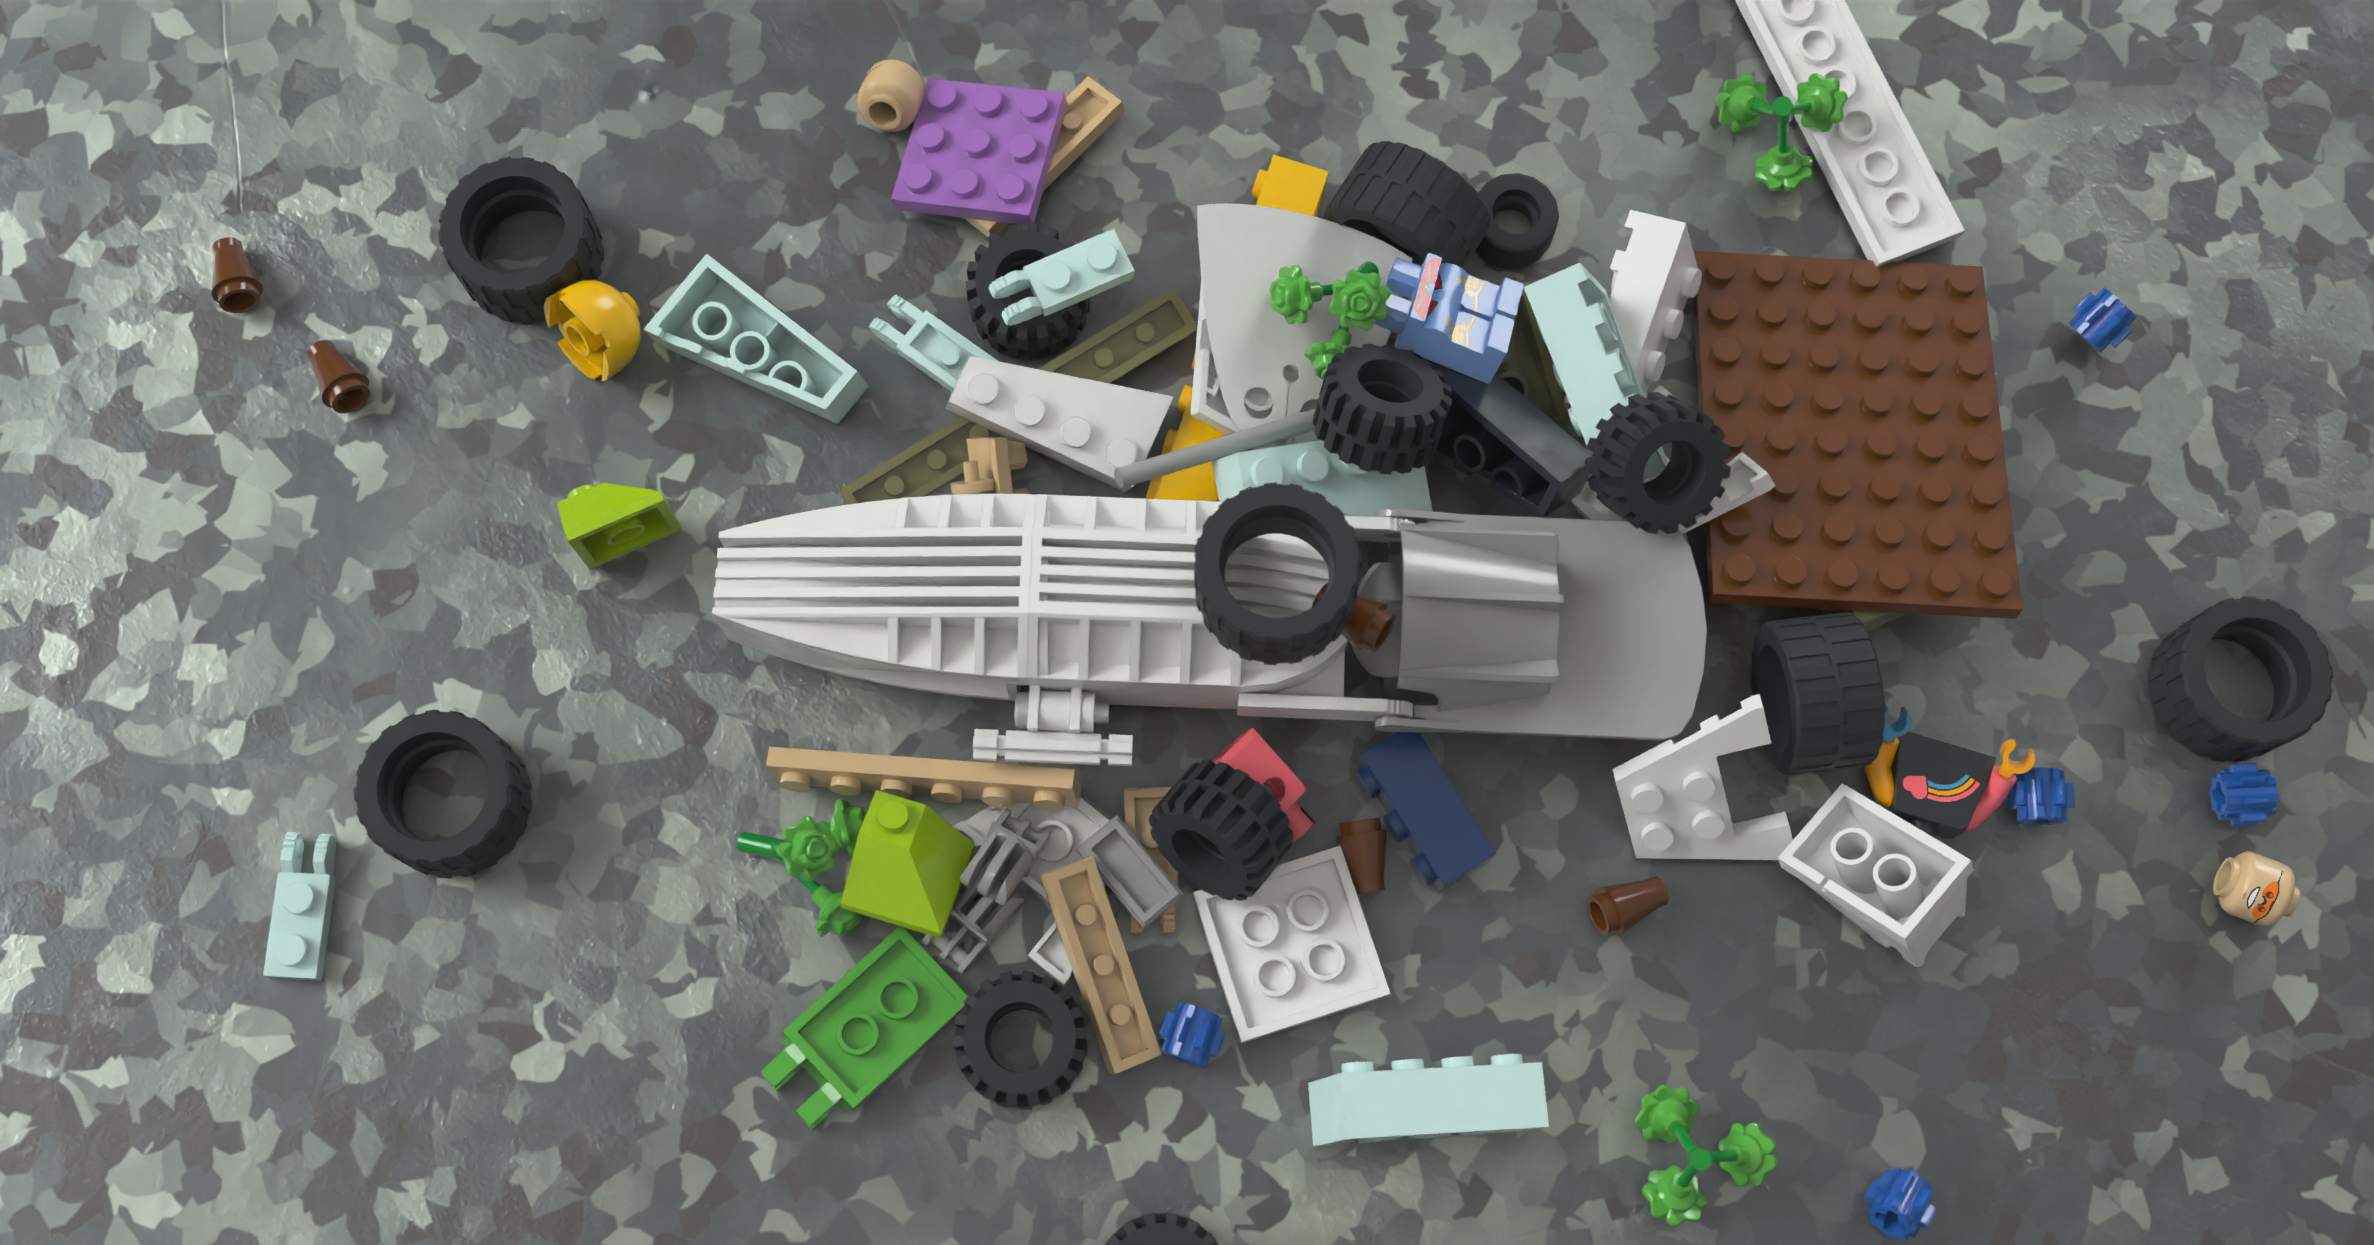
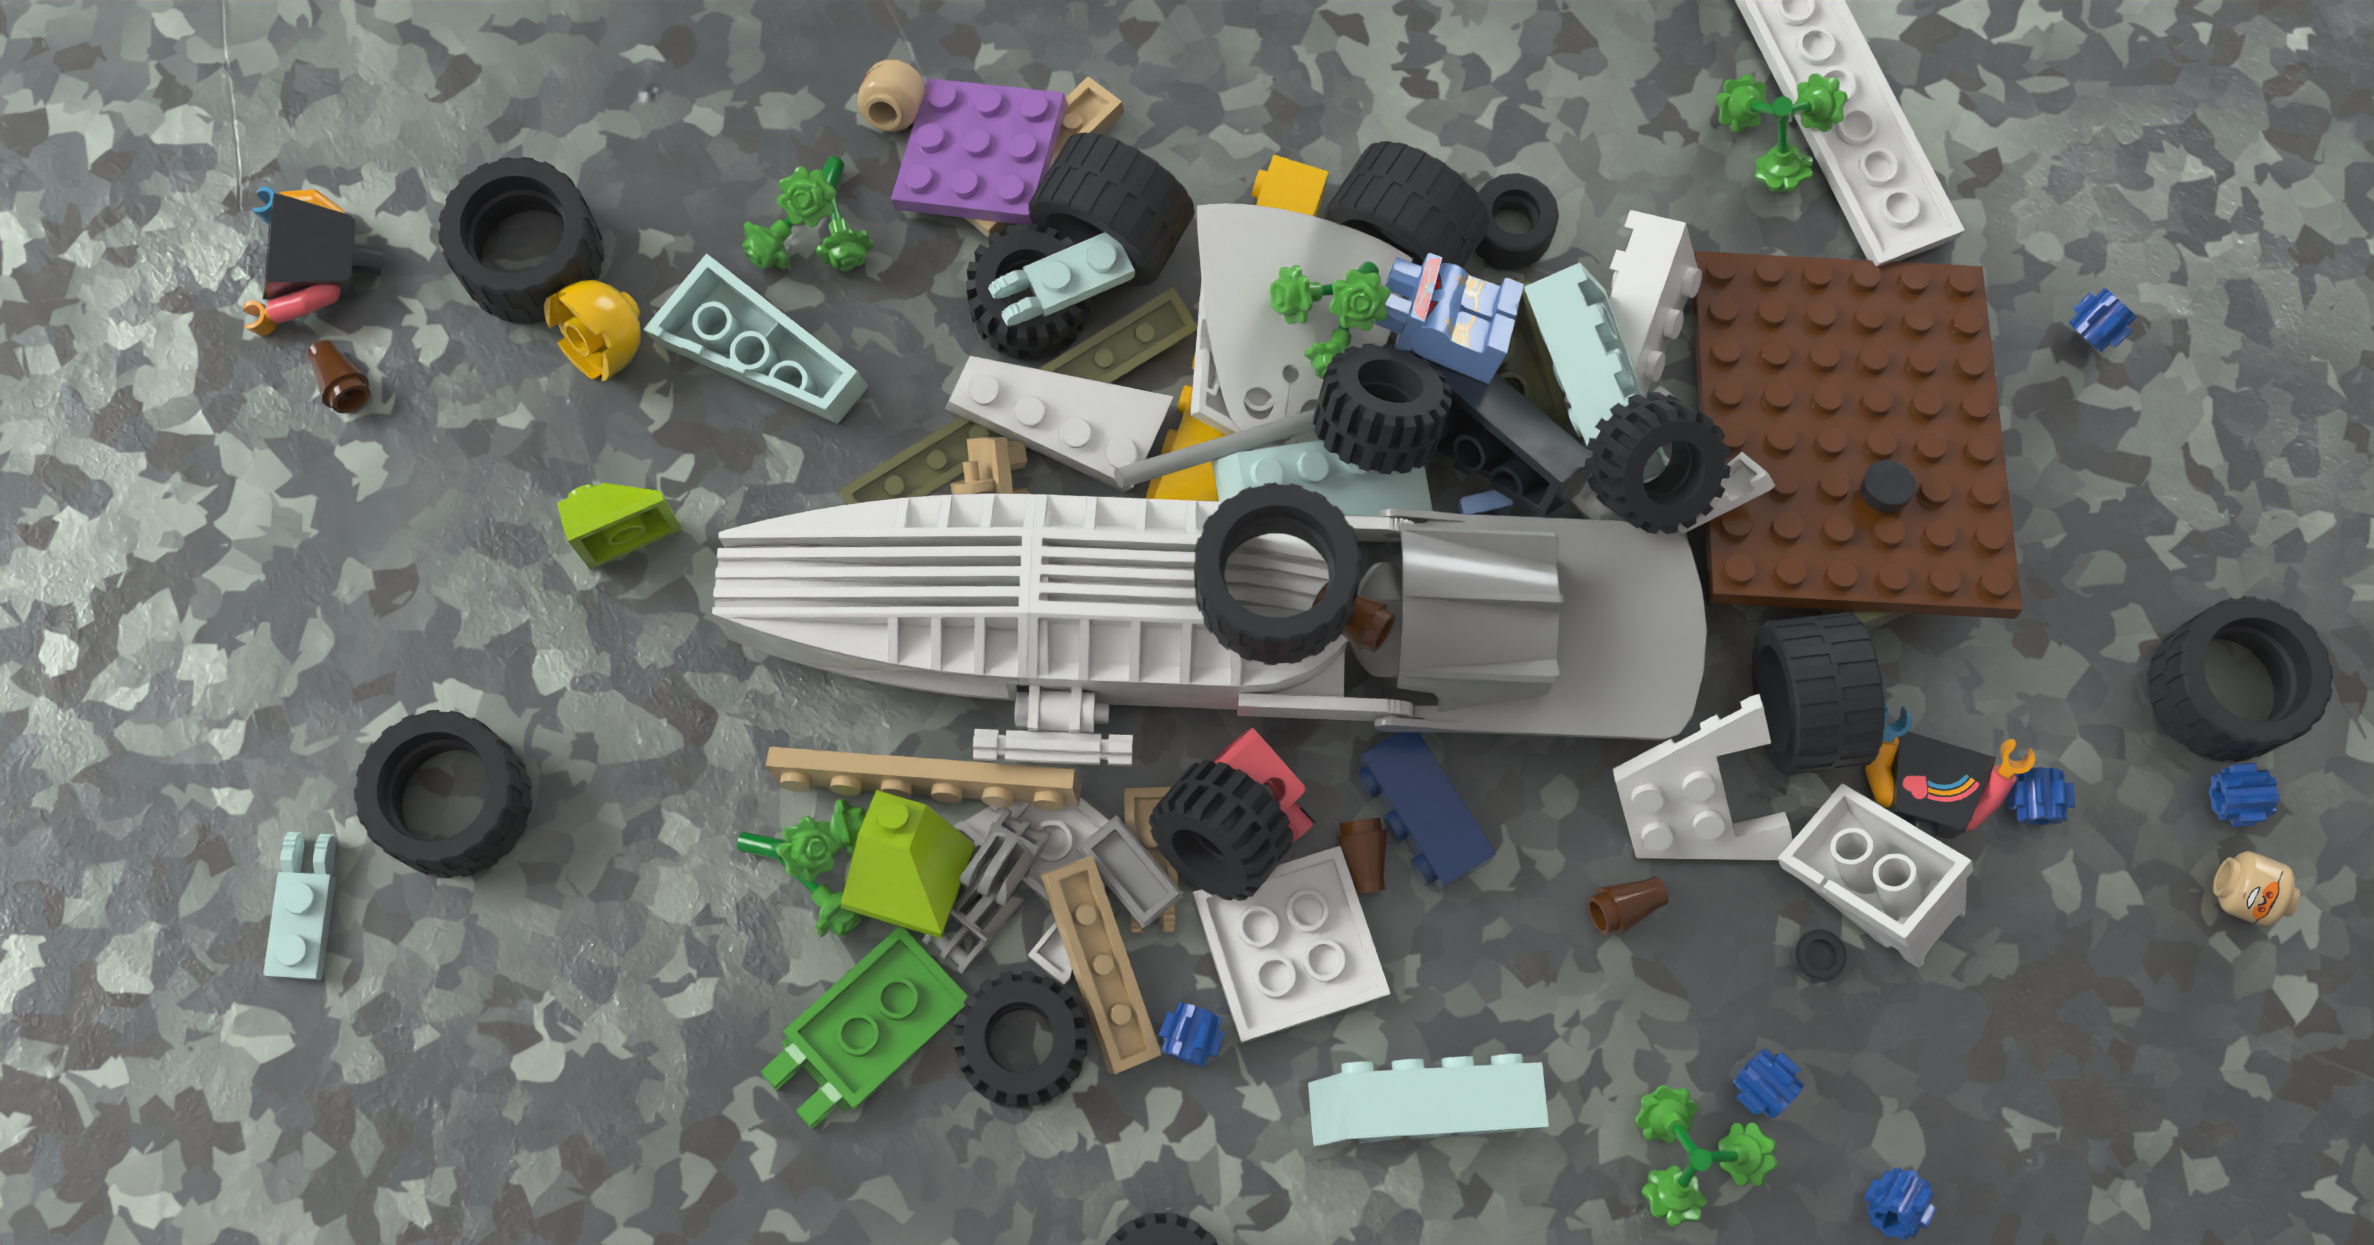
reddish brown cone [212,237,263,313] -> none
light aqua hinge [869,295,998,392] -> none
none -> black torso [243,186,383,336]
none -> bright green plant [742,156,874,271]
none -> black tyre [1028,132,1195,286]
none -> light blue tile [1455,490,1513,516]
none -> blue gear [1732,1048,1805,1119]
none -> black tile [1791,929,1847,983]
none -> black tile [1860,460,1916,513]

